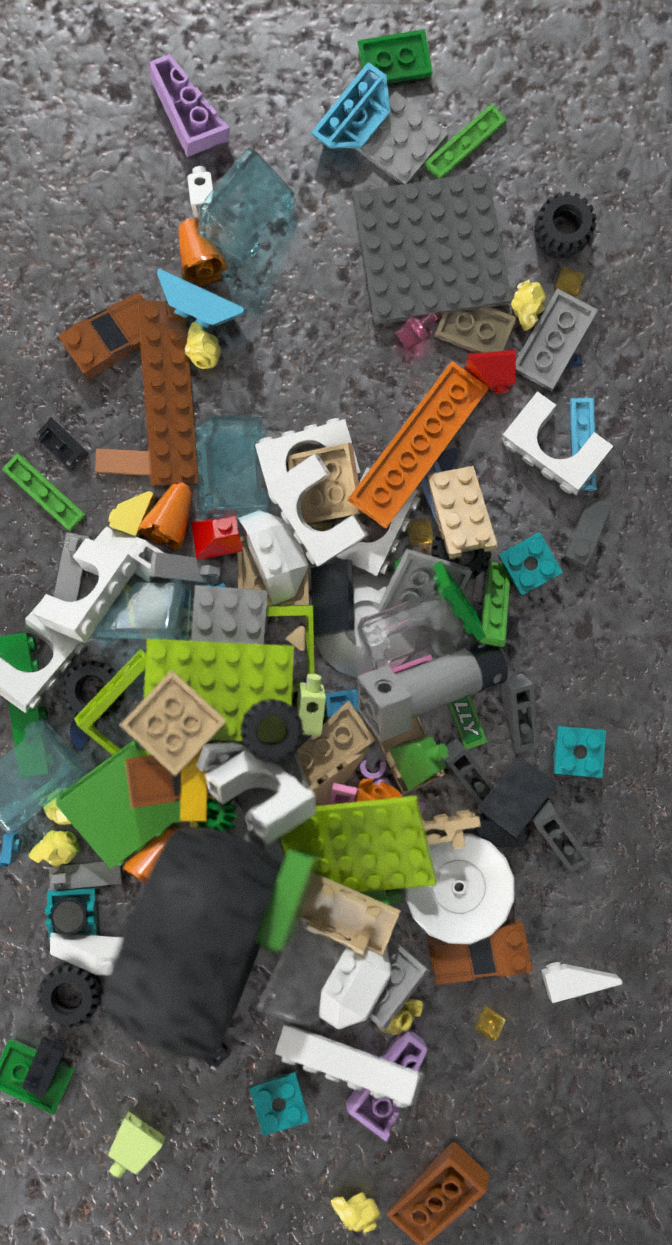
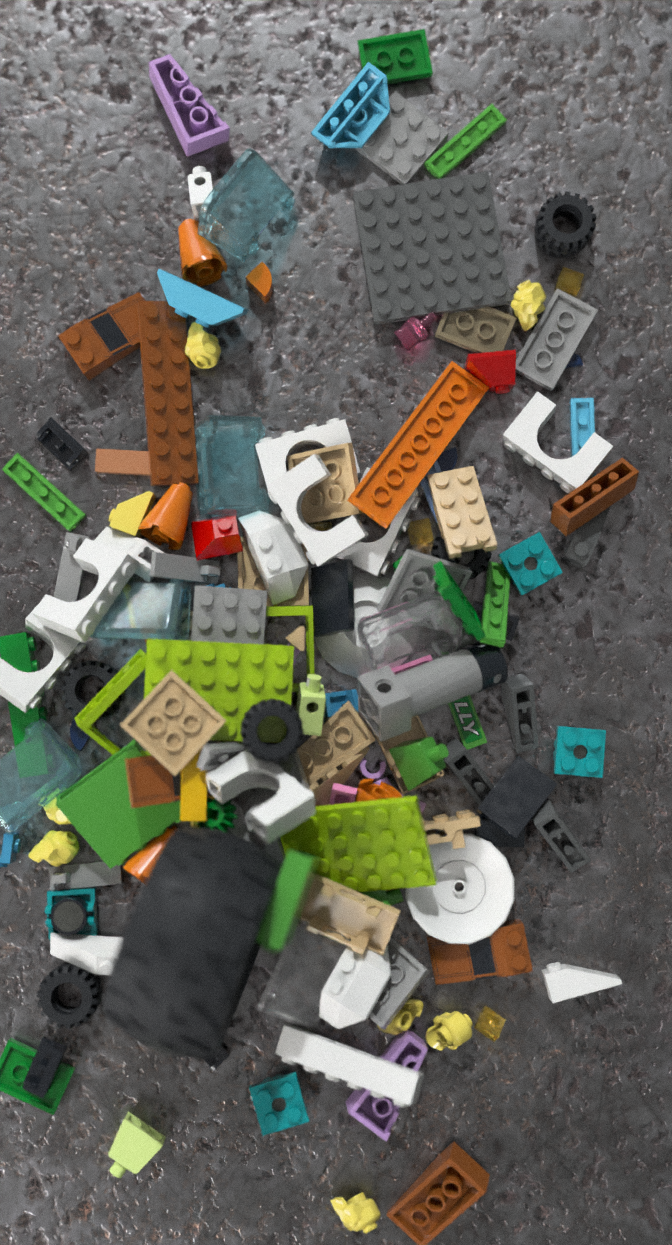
none -> orange brick [245,262,273,304]
none -> light yellow head [425,1011,473,1051]
none -> dark orange brick [550,457,639,536]

